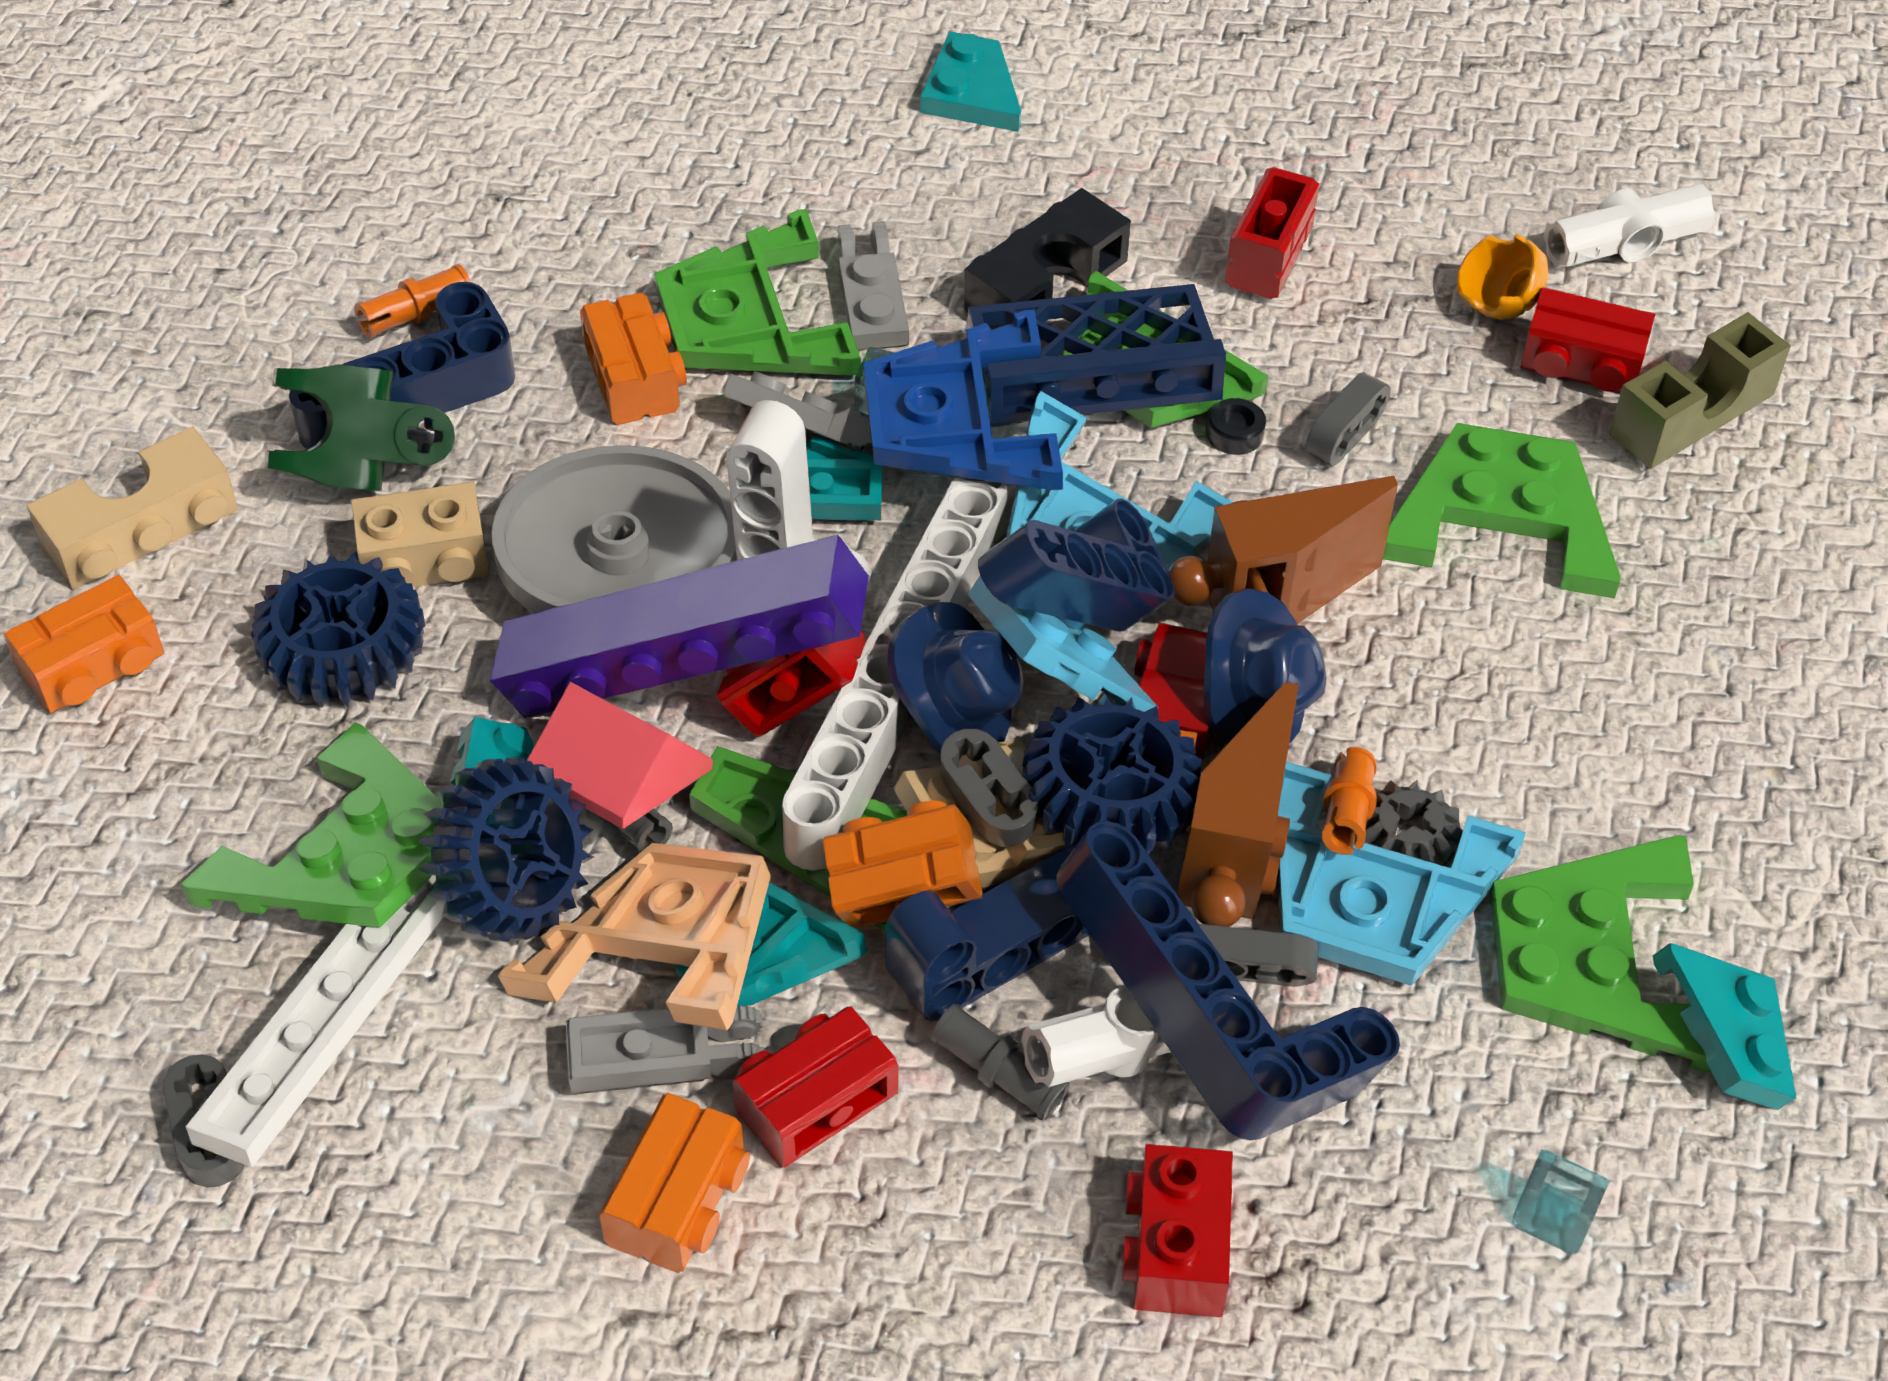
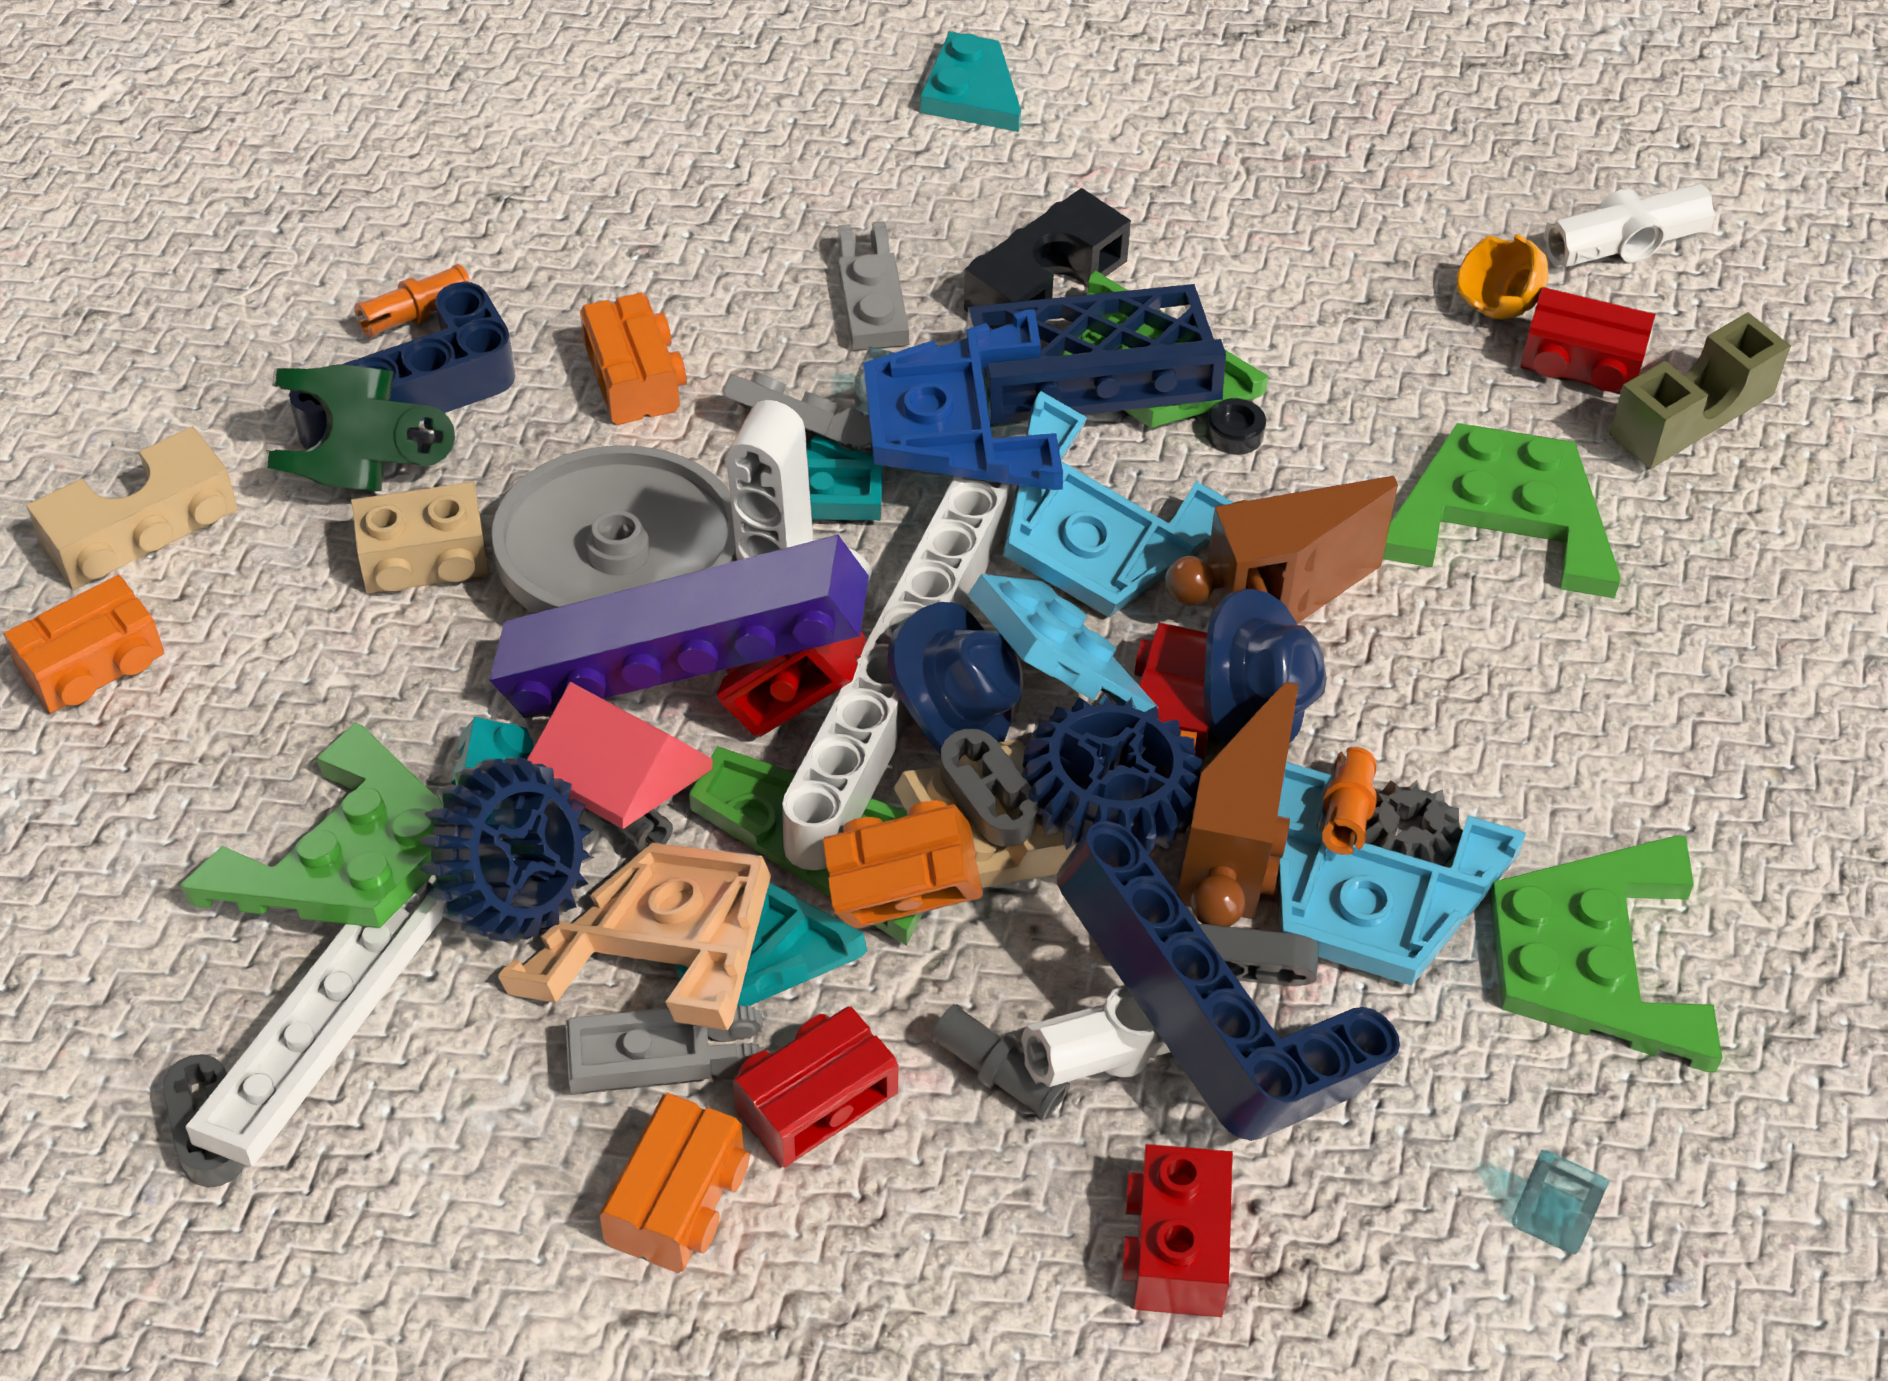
dark blue gear [251,551,426,708] -> none
bright green wing [654,209,861,375] -> none
dark blue beam [885,845,1090,1022] -> none
dark blue beam [978,499,1175,632] -> none
red brick [1225,167,1320,299] -> none
dark grey beam [1305,372,1391,466] -> none
teal wing [1652,943,1797,1110] -> none

